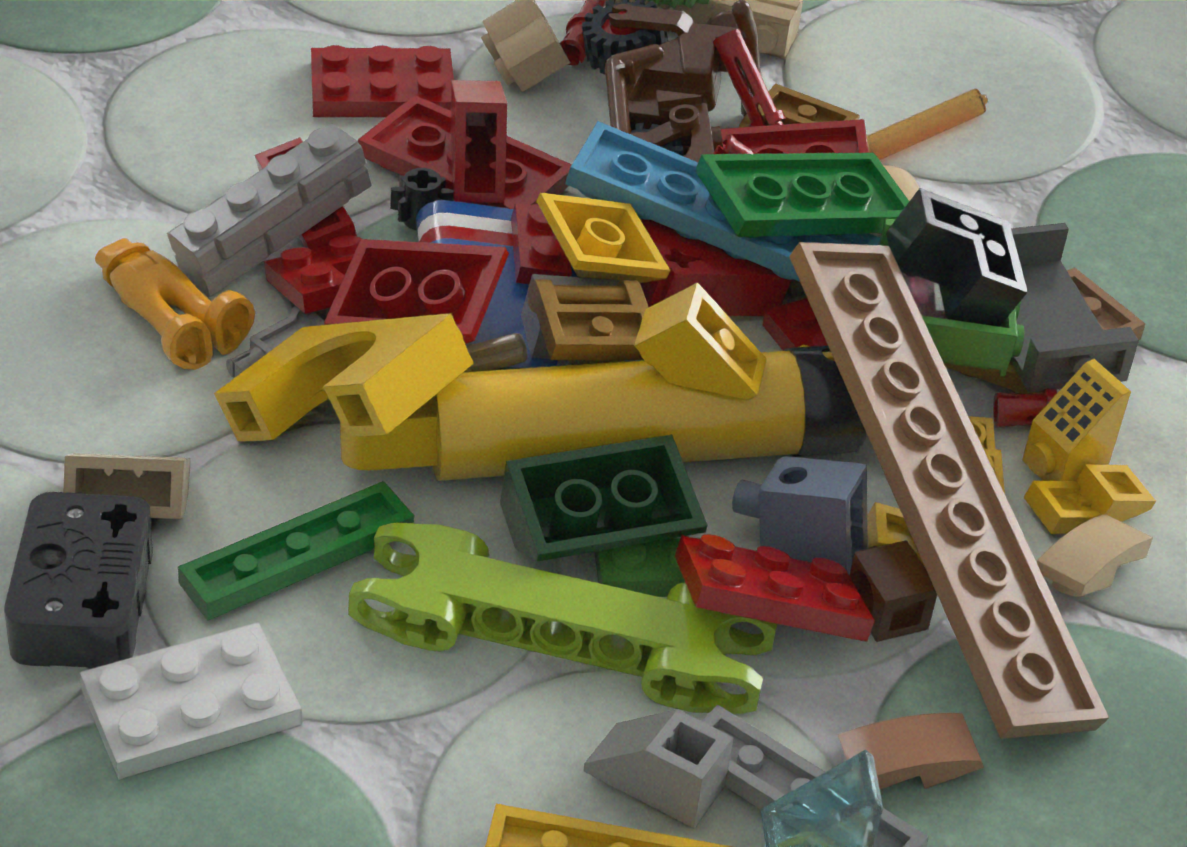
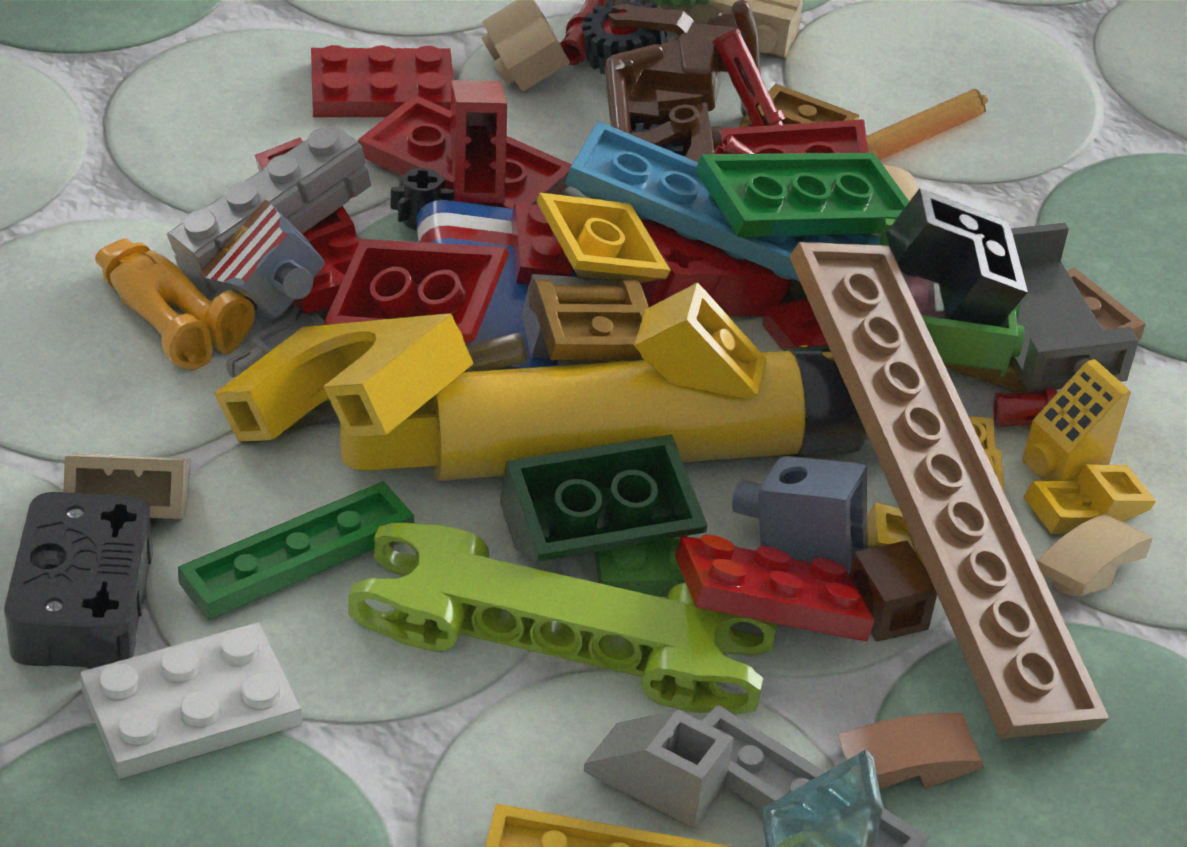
none -> torso [199,199,325,319]

